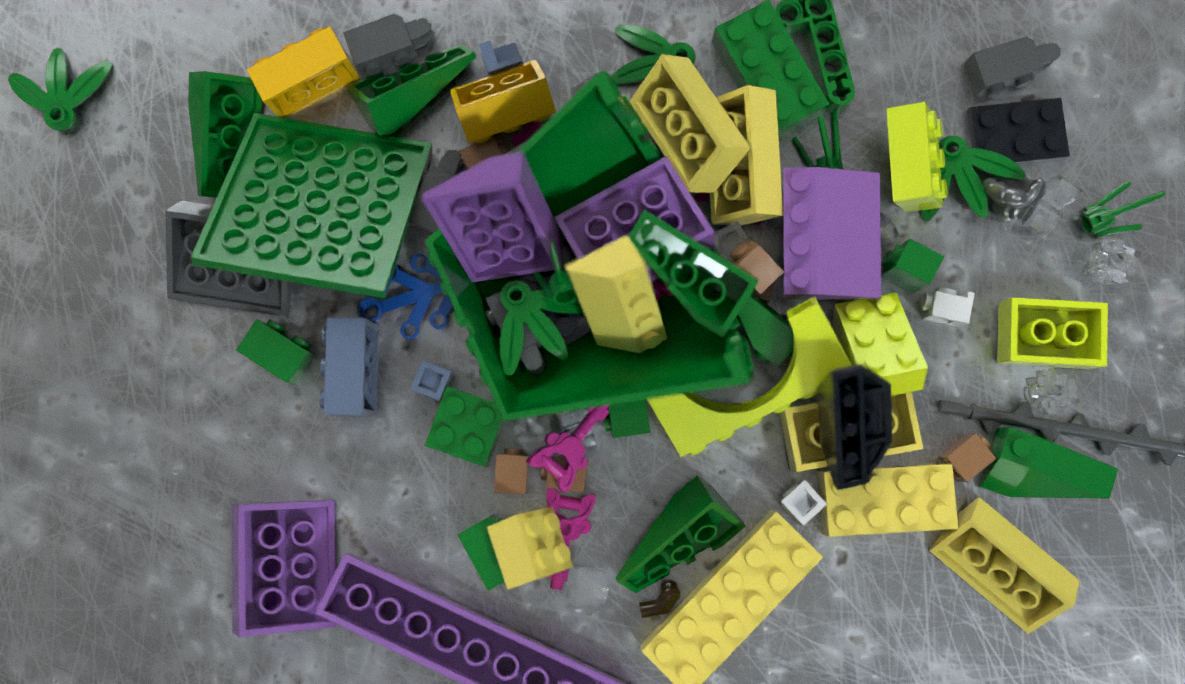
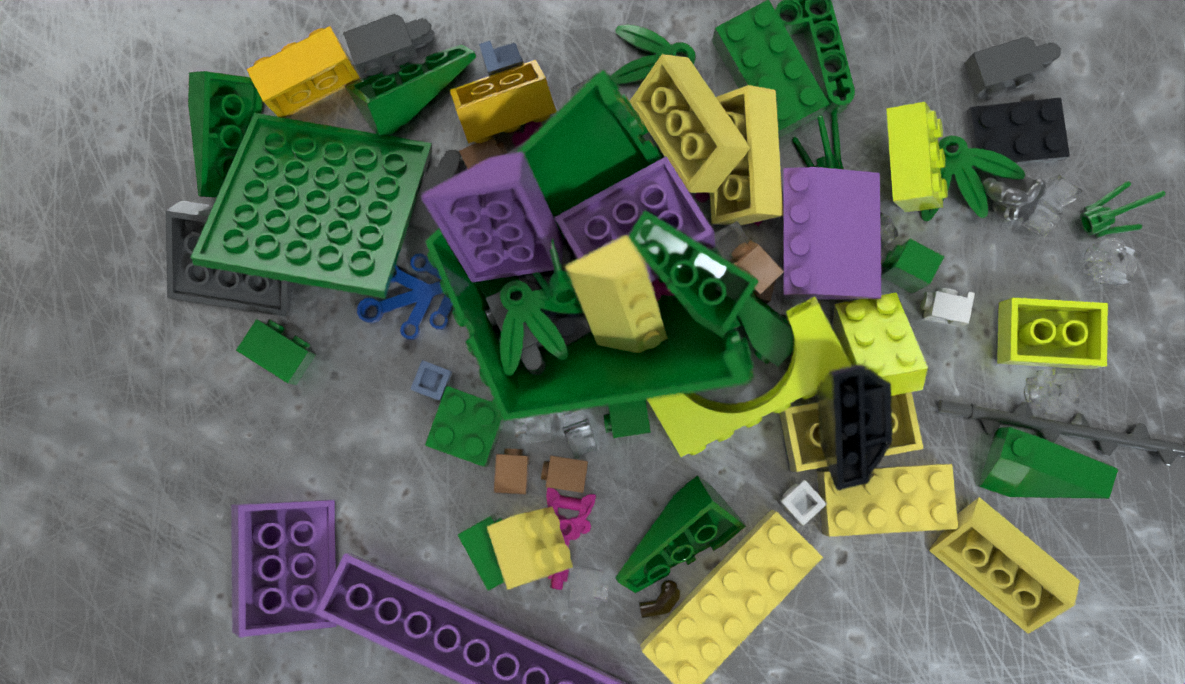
green plant [8,48,112,131] -> none
sand blue brick [319,318,379,417] -> none
dark pink piece [525,405,610,492] -> none
medium nougat brick [937,433,996,482] -> none

